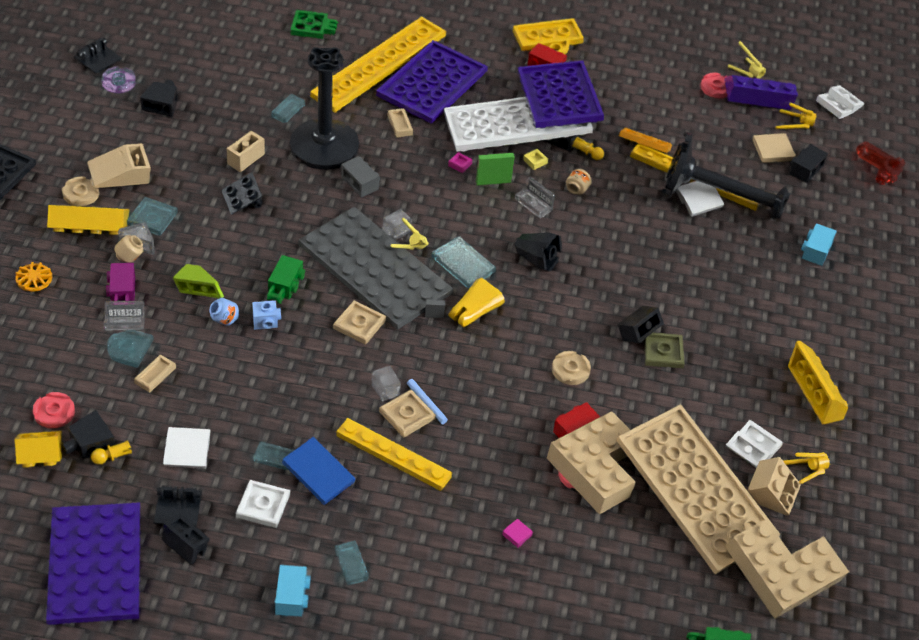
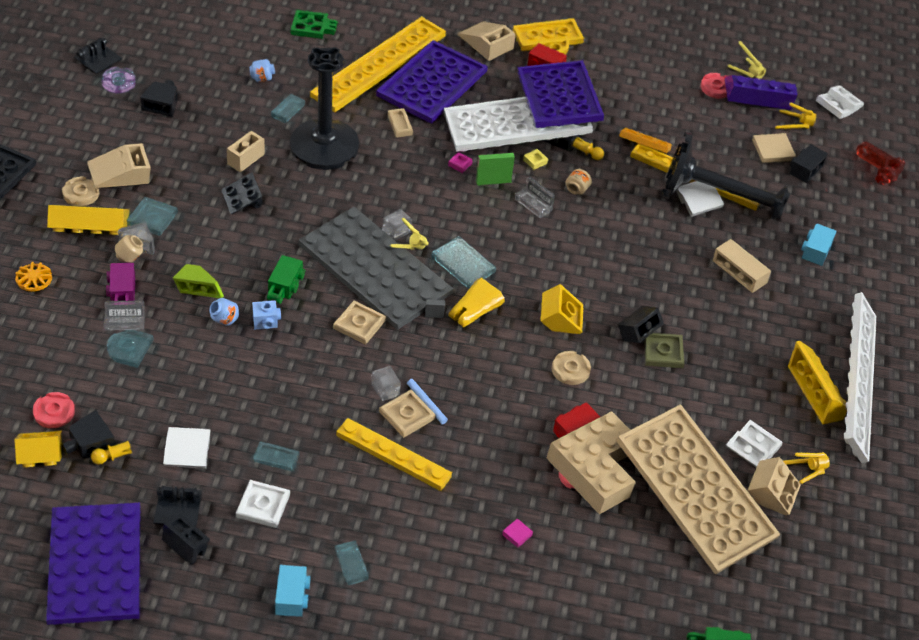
tan tile [134,354,176,393] -> none
blue tile [282,437,356,505] -> none
dark grey brick [341,156,380,198] -> none
black cone [515,232,562,271] -> none
tan piece [725,519,849,619] -> none
none -> light blue head [249,59,275,82]
none -> tan slope [458,22,515,61]
none -> yellow slope [540,284,583,334]
none -> tan brick [713,239,771,293]
none -> white plate [844,292,876,463]

